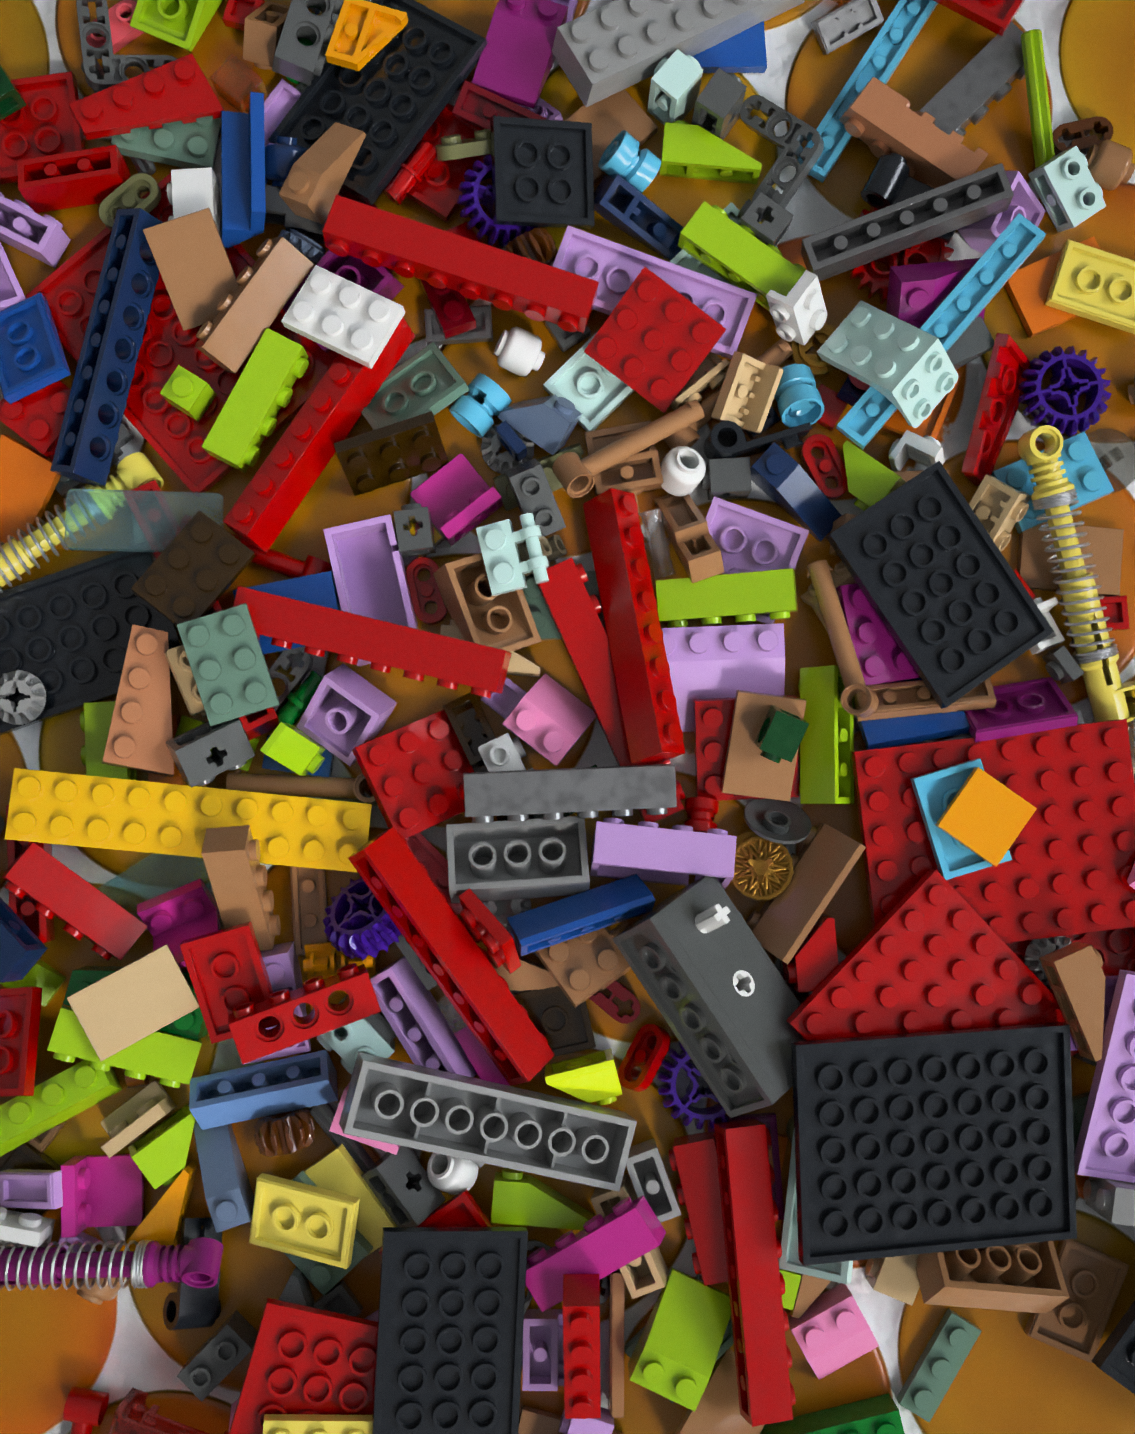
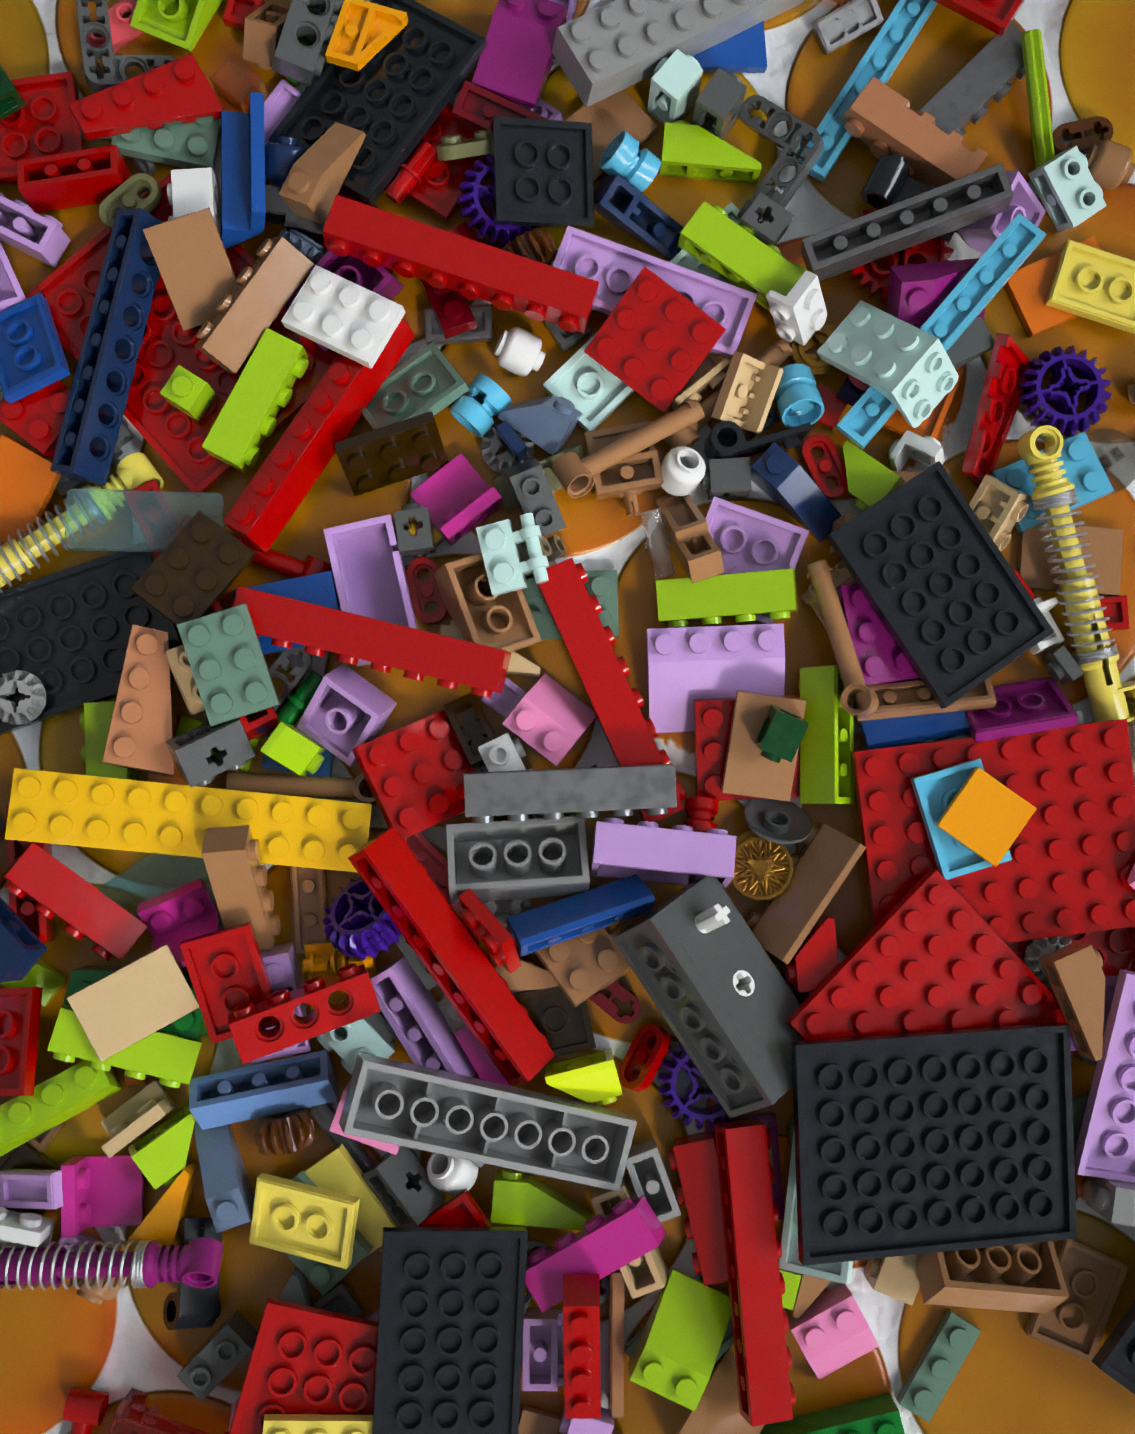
red brick [583,488,686,764] -> none

